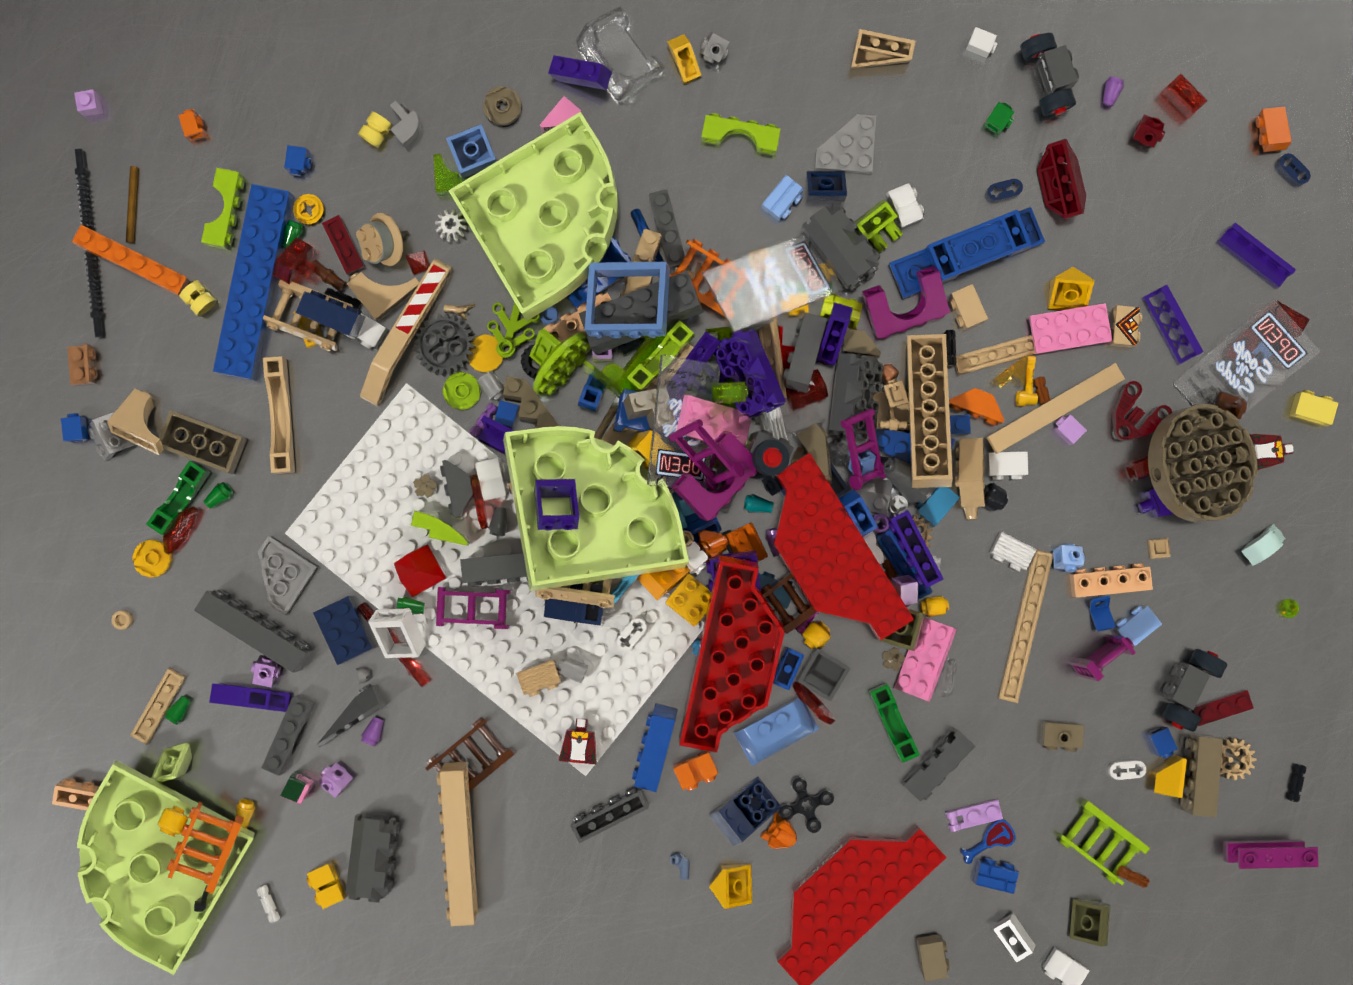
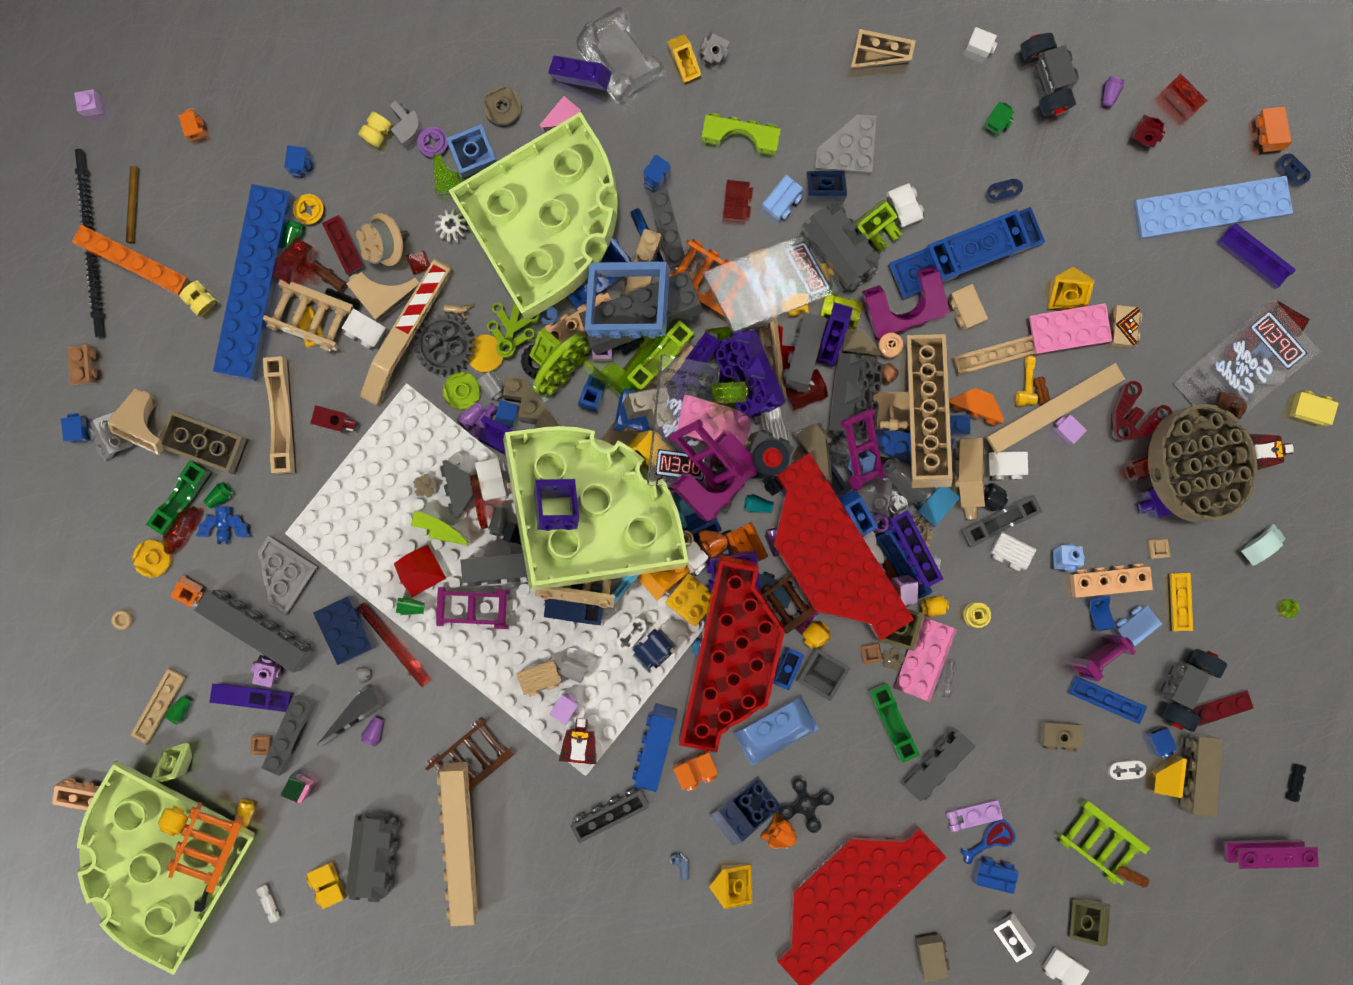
lime arch [201,168,245,250] -> none
dark blue brick [295,290,366,338] -> none
lavender brick [318,763,353,798] -> none
white window [368,608,426,658] -> none
tan bar [594,397,619,439] -> none
clear red tile [793,682,835,725] -> none
tan bracket [882,379,909,409] -> none
black axle [945,330,957,367] -> none
clear yellow slope [992,356,1028,387] -> none
tan tile [998,550,1053,703] -> none
dark red wedge [1037,139,1086,219] -> none
dark purple fence [1143,285,1204,365] -> none
tan gear [1220,738,1257,780] -> none
none -> orange brick [170,575,204,607]
none -> blue animal [196,506,250,545]
none -> medium nougat tile [250,735,272,755]
none -> dark red torso [310,405,356,432]
none -> medium lavender gear [417,127,448,158]
none -> medium lavender cone [456,402,485,430]
none -> black bracket [503,521,522,545]
none -> lavender brick [549,693,579,725]
none -> dark blue brick [632,628,677,673]
none -> blue brick [643,155,671,191]
none -> clear red brick [723,180,753,222]
none -> medium nougat tile [860,642,883,665]
none -> light nougat head [878,332,904,359]
none -> dark grey arch [962,495,1042,547]
none -> light yellow wheel [962,602,991,628]
none -> blue tile [1068,676,1147,724]
none -> light blue plate [1135,176,1293,238]
none -> yellow plate [1169,573,1193,631]

